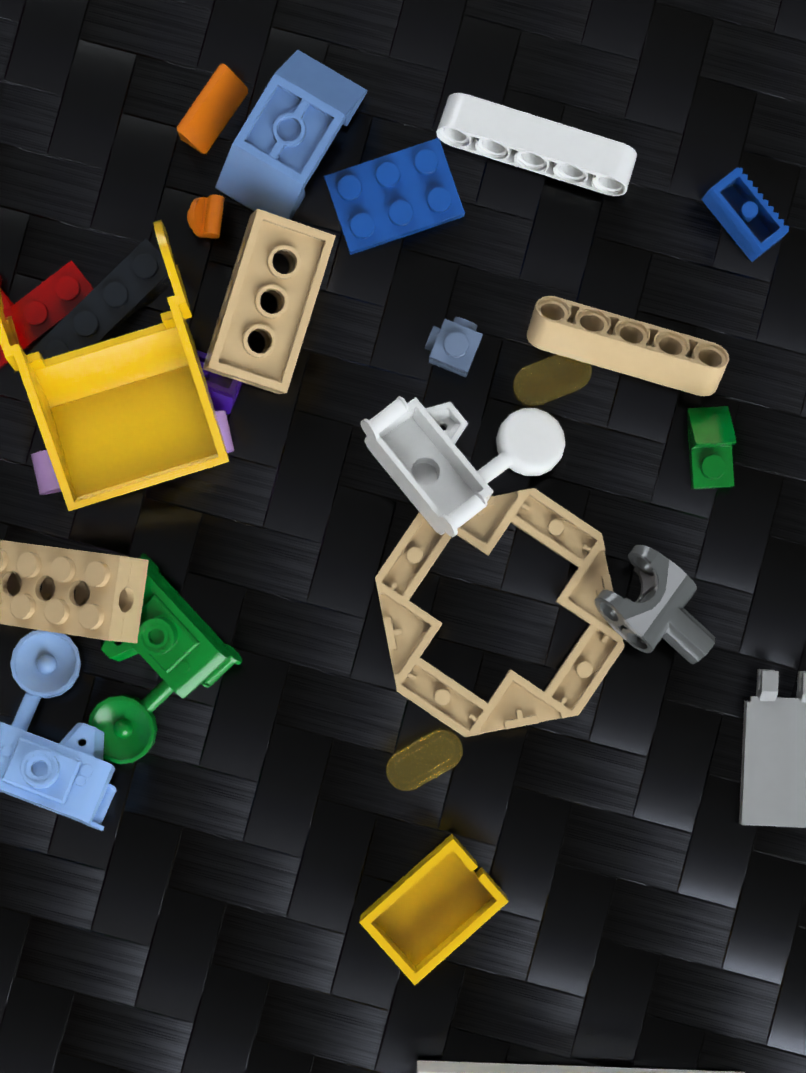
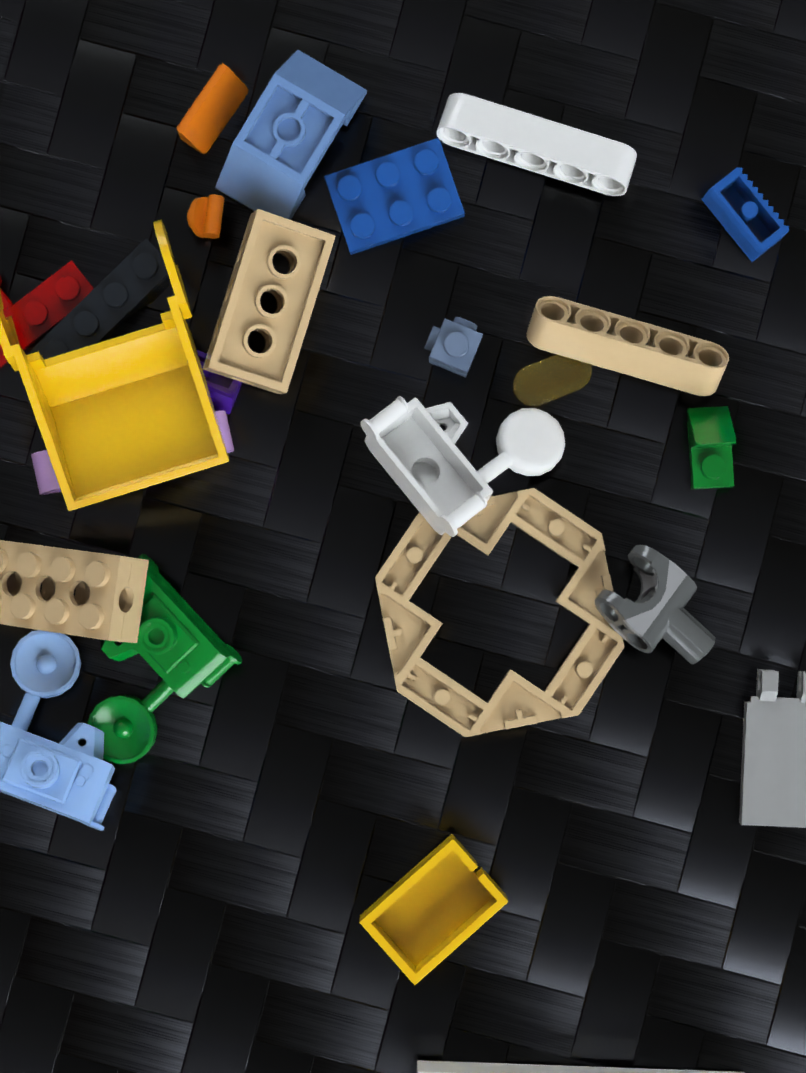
clear yellow tile [386,729,463,791] -> none

